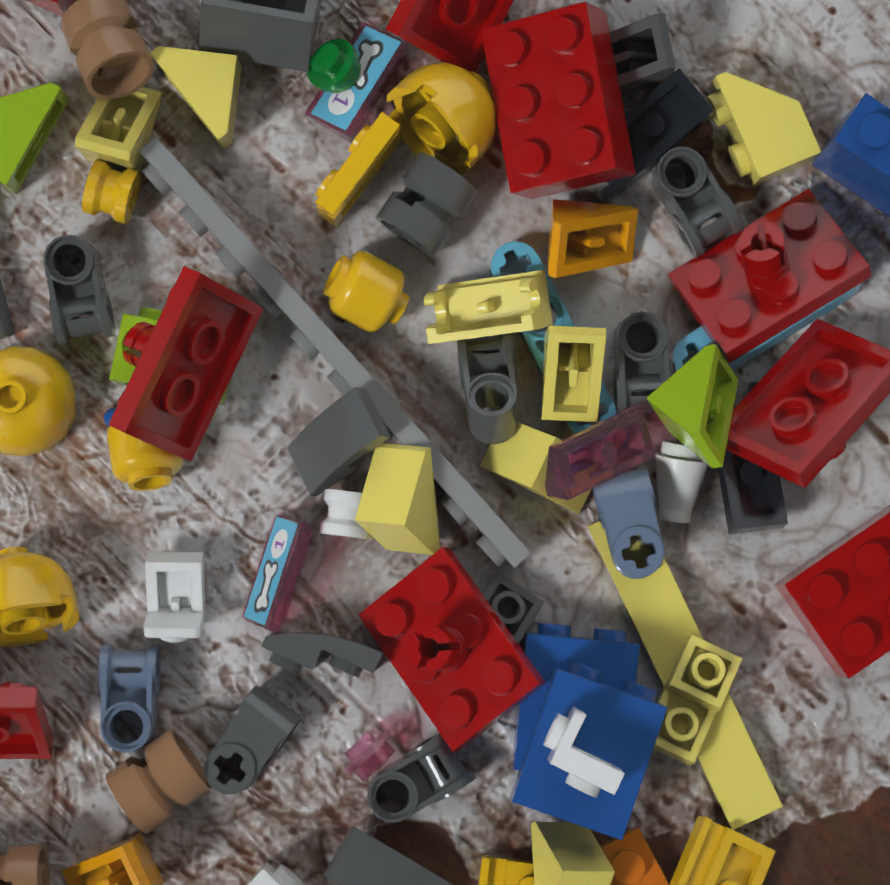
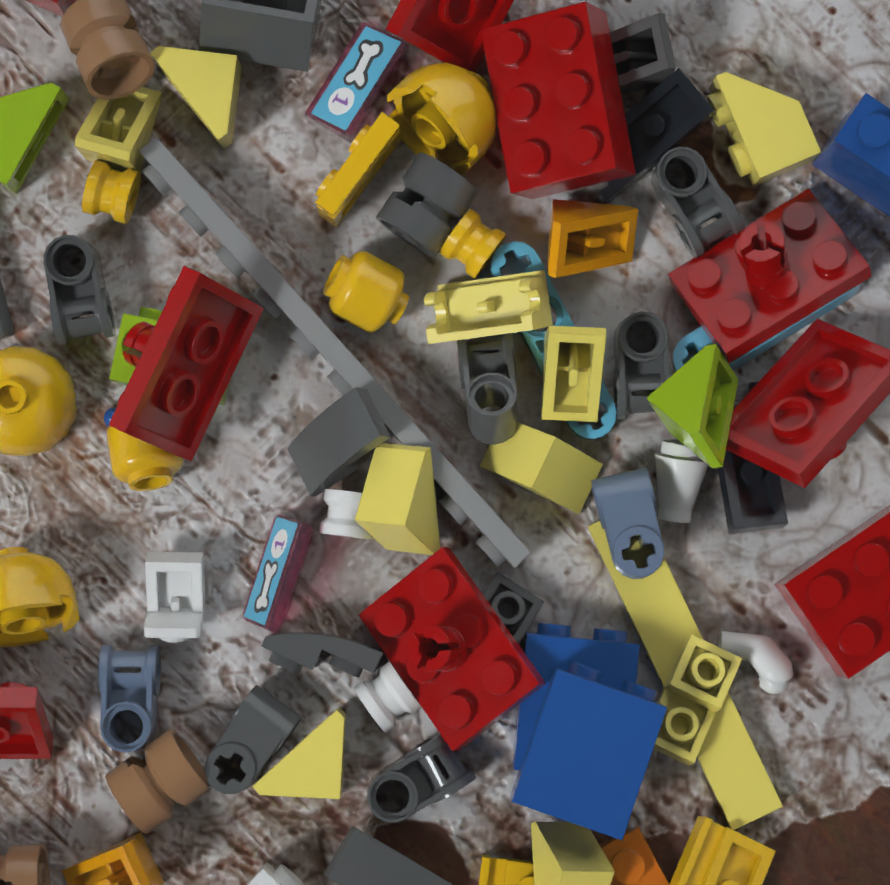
green plate [307,38,361,93] -> none
clear pink plate [343,730,395,782] -> none
white bracket [543,707,625,798] -> none
clear pink slope [545,404,656,500] -> none
none -> light yellow slope [252,707,347,799]
none -> white wheel [354,662,421,733]
none -> yellow wheel [439,208,507,279]
none -> white arm [718,631,793,694]

